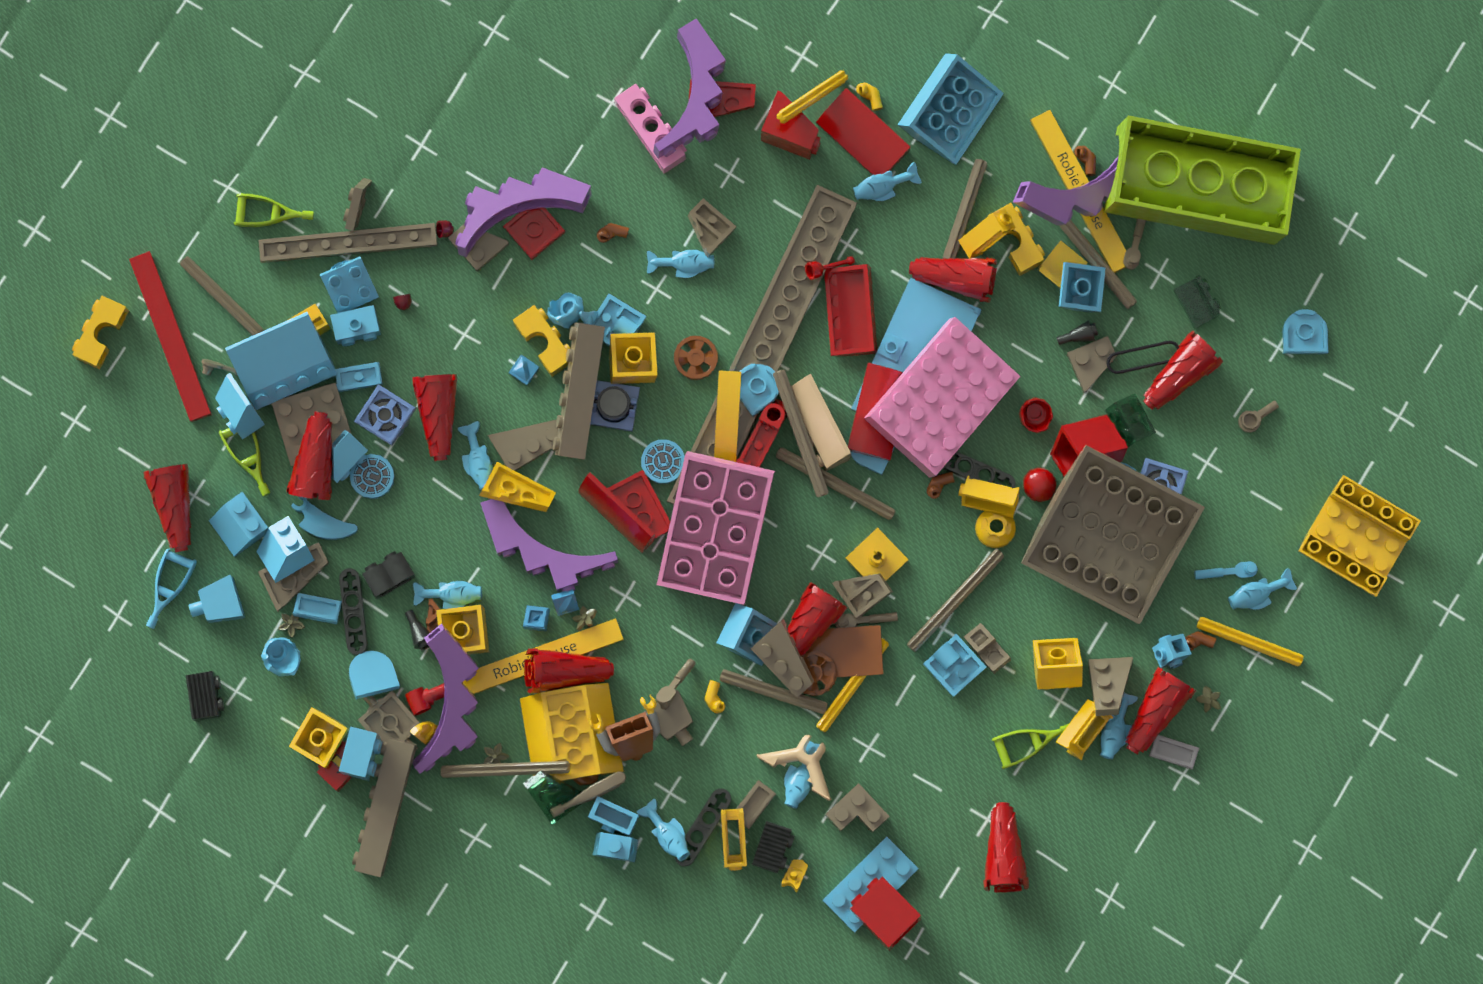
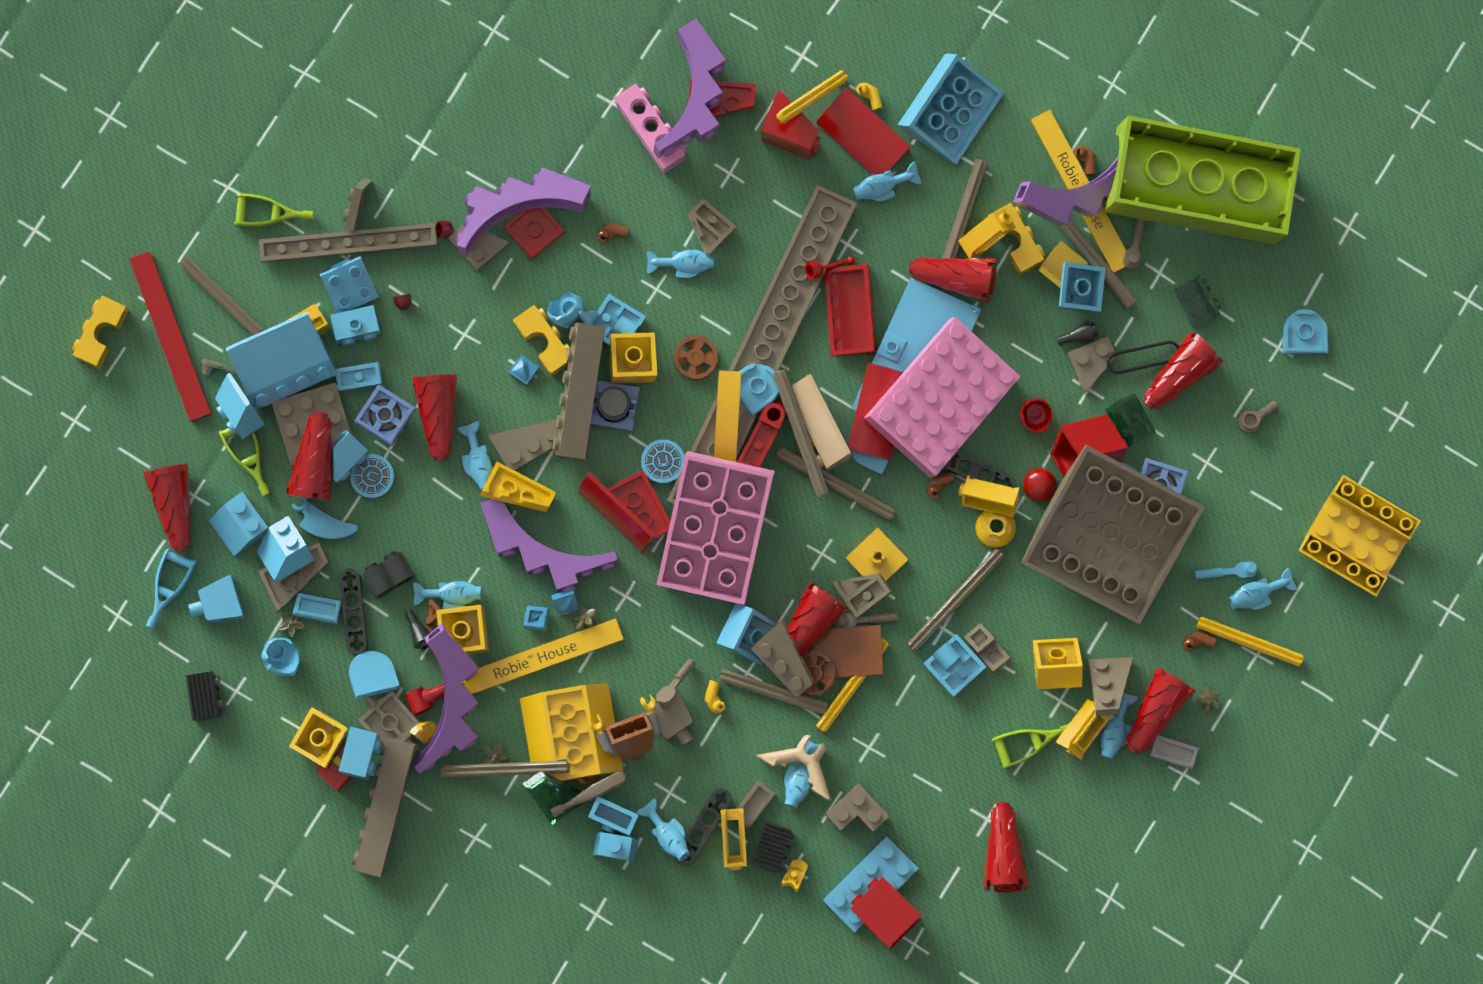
red cone [524,648,614,693] -> none
medium azure brick [1152,634,1192,669] -> none

